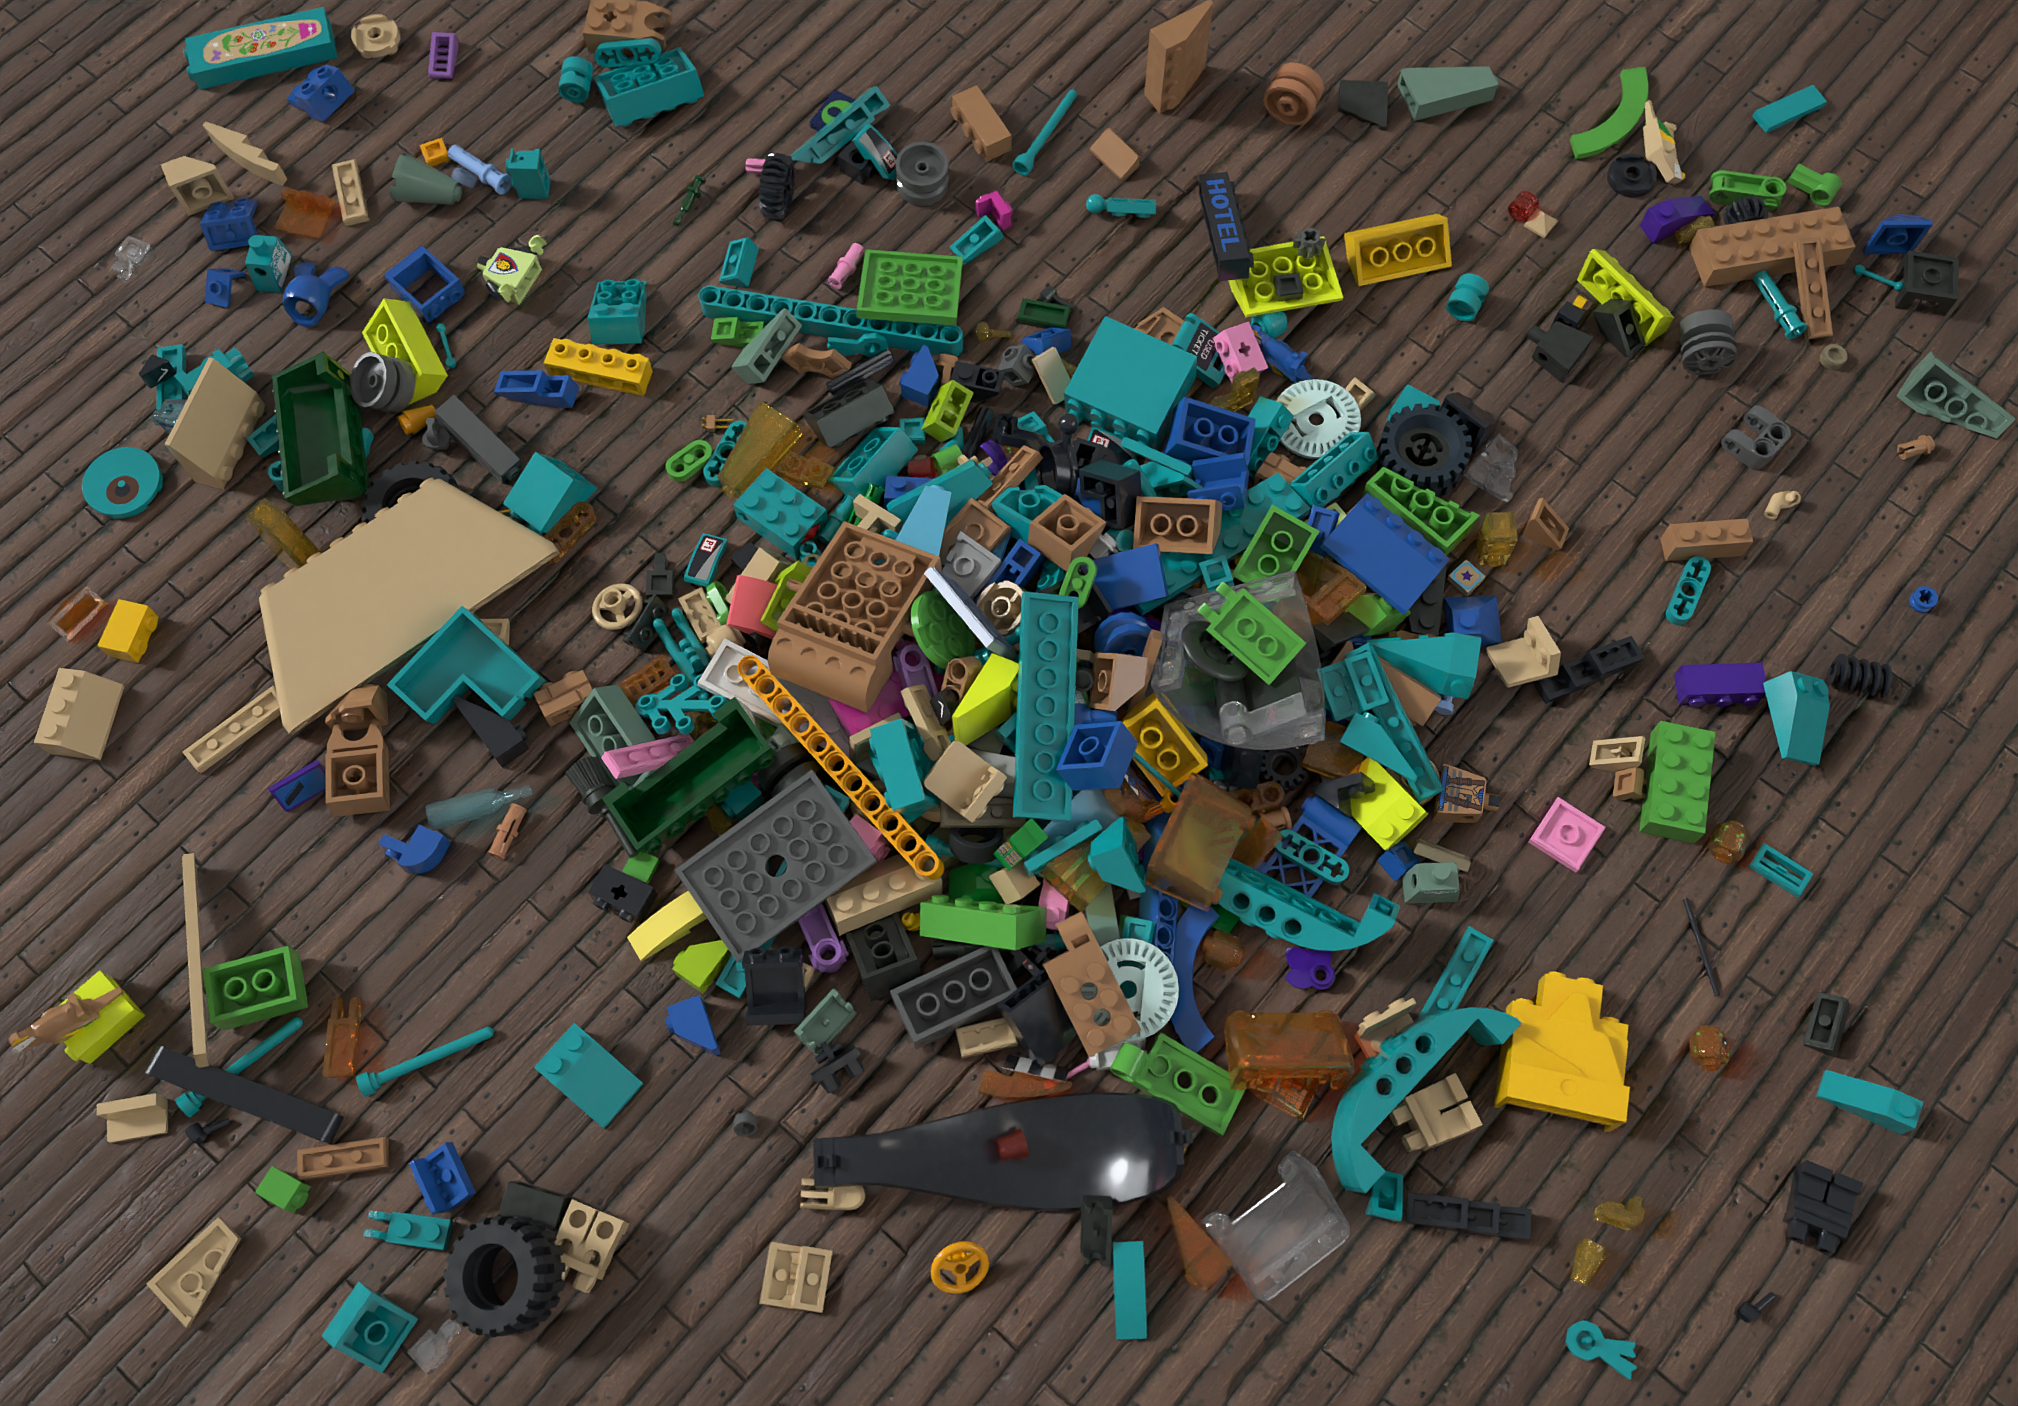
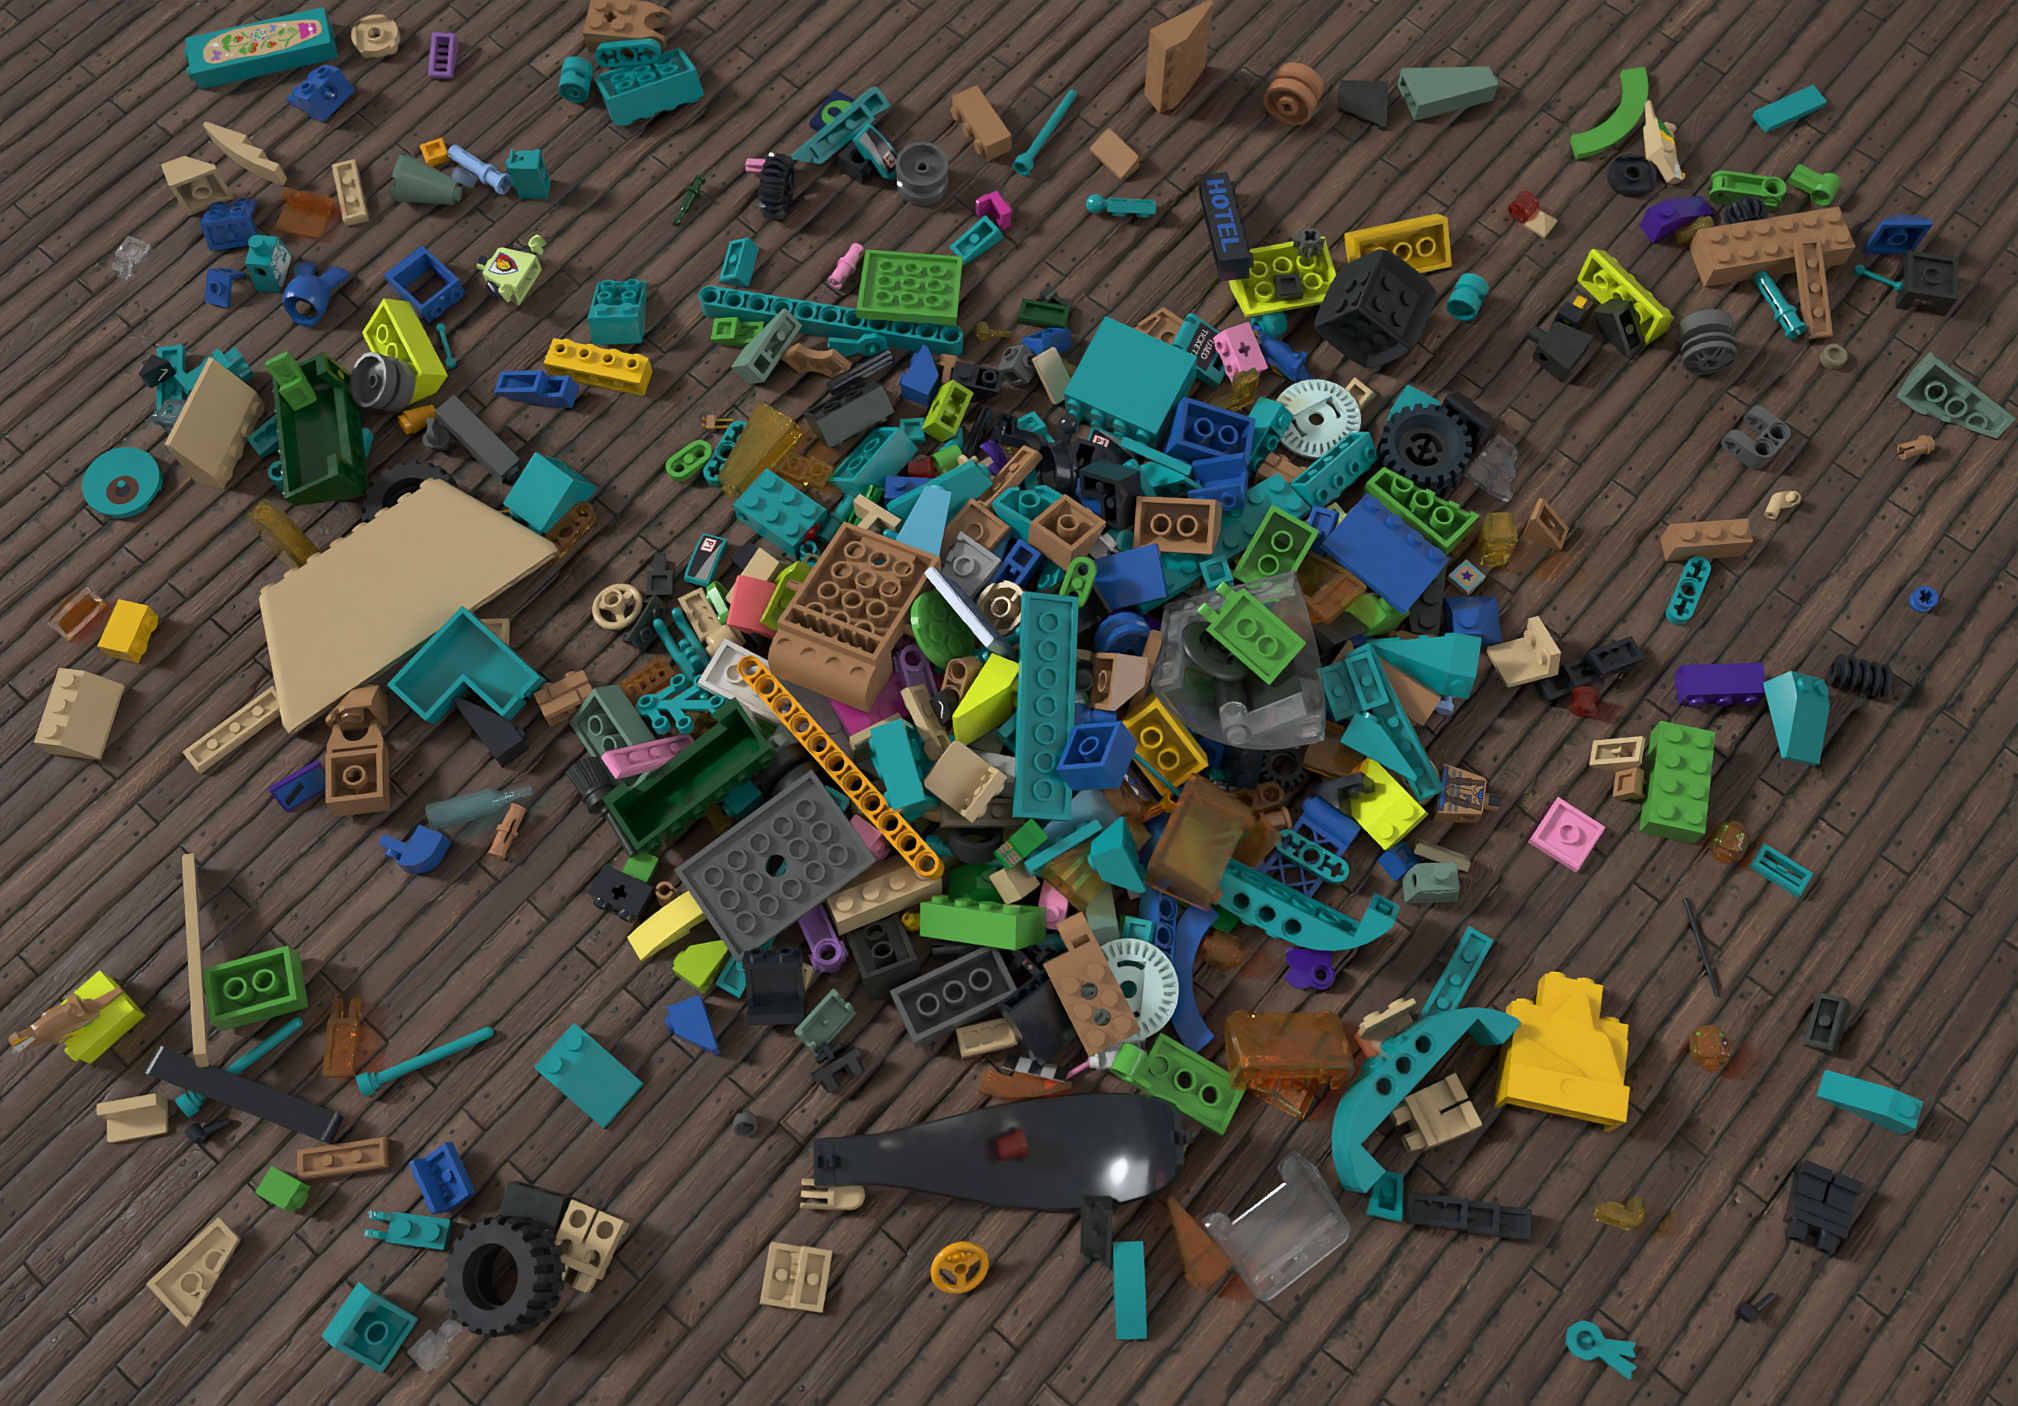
clear yellow cone [1570,1238,1606,1286] -> none
none -> bright green slope [264,351,317,411]
none -> medium nougat pin [655,881,680,907]
none -> black piece [1315,249,1436,368]
none -> clear red wheel [1569,686,1599,717]

